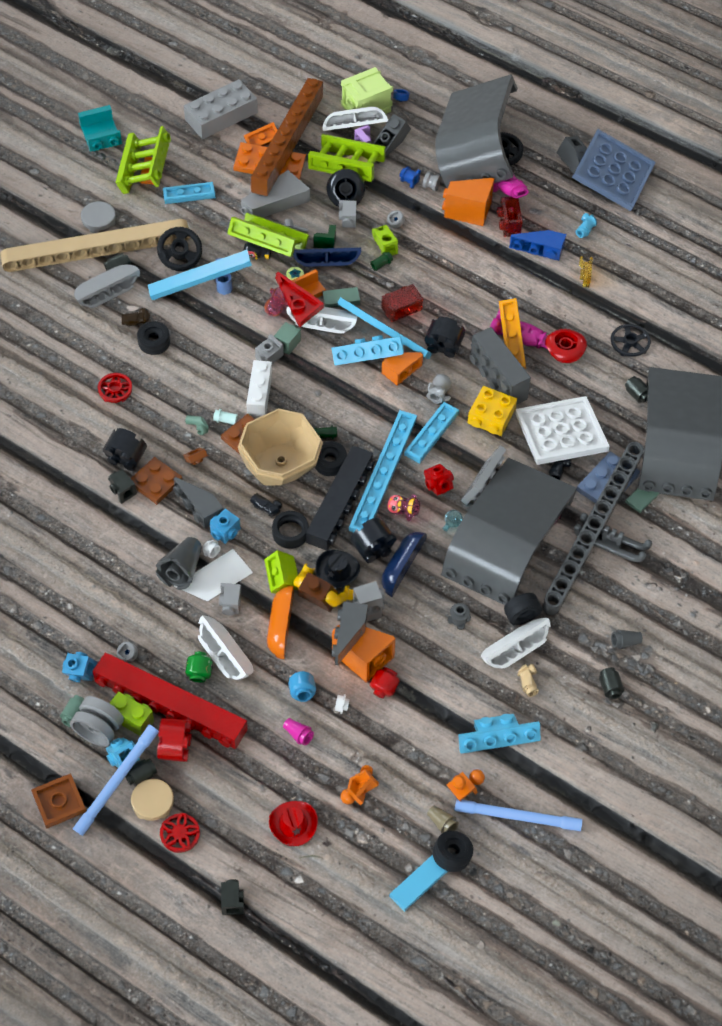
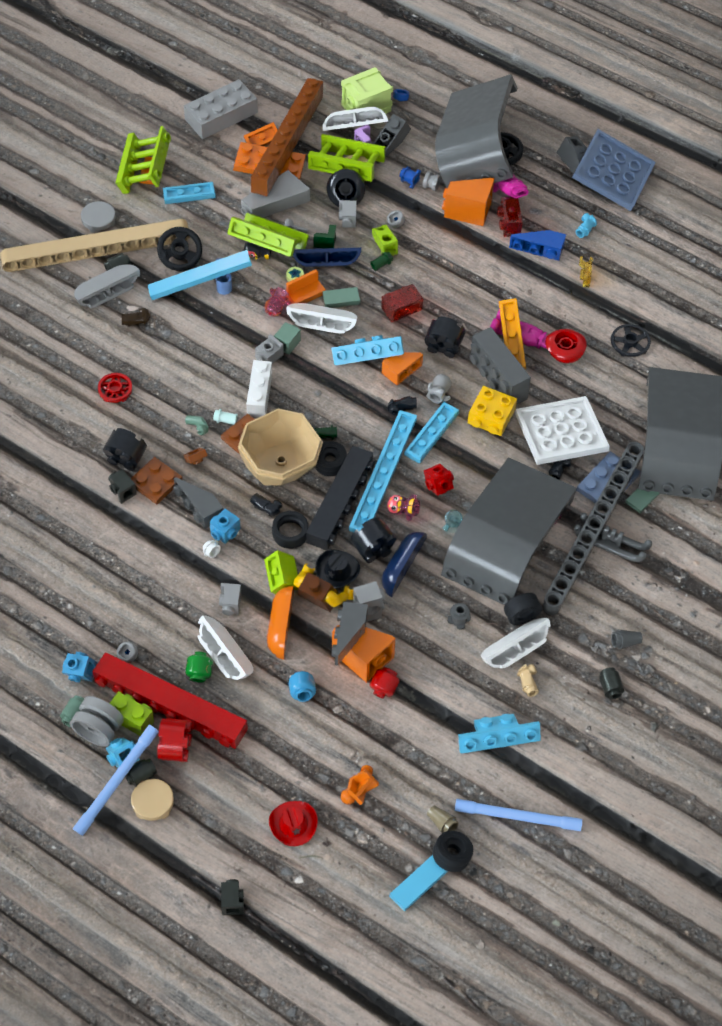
dark orange plate [31,773,86,829] -> none
teal panel [78,105,122,152] -> none
black tyre [137,321,170,355] -> none
dark grey cone [156,537,202,590] -> none
red wheel [160,813,200,853] -> none
white sticker [174,549,253,601] -> none
red wing [275,272,324,327] -> none
dark pink cone [283,718,314,746] -> none
white plate [335,694,349,714] -> none
medium azure tile [337,297,433,359] -> none
orange piece [446,769,485,801] -> none
light grey plate [461,445,506,505] -> none
pearl dark grey brick [625,376,648,403] -> none
none -> black arm [388,396,417,415]

